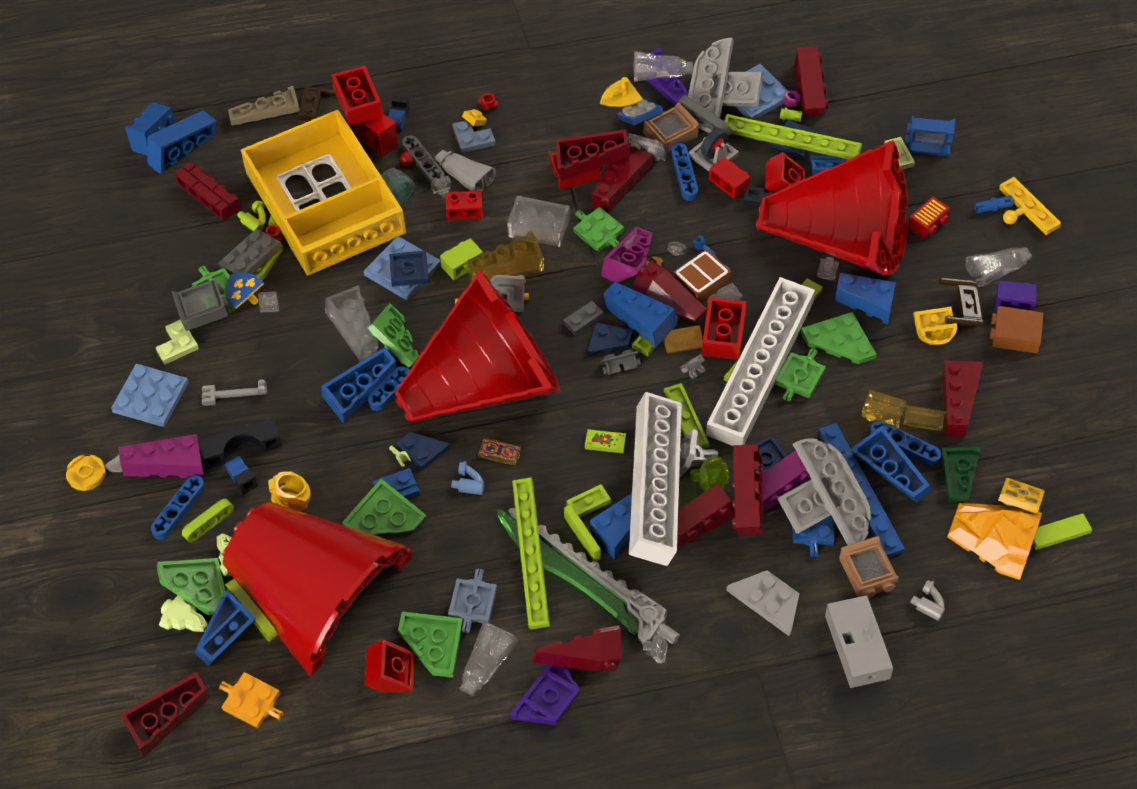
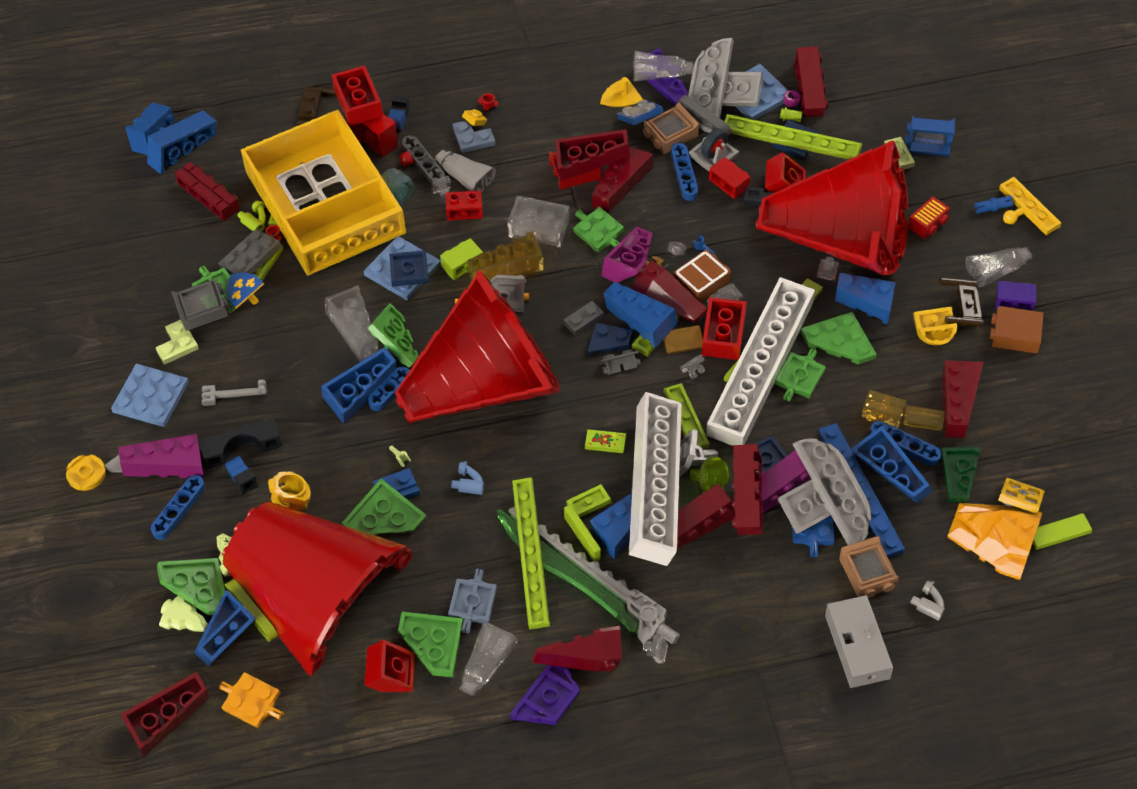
lime beam [182,499,234,542] -> none
dark tan wing [228,86,300,125] -> none
clear tile [258,292,279,313] -> none
dark blue wing [395,432,450,471] -> none
tile [478,438,521,466] -> none
clear piece [628,133,667,161] -> none
light grey wing [727,570,799,636] -> none
blue plate [810,155,847,175] -> none

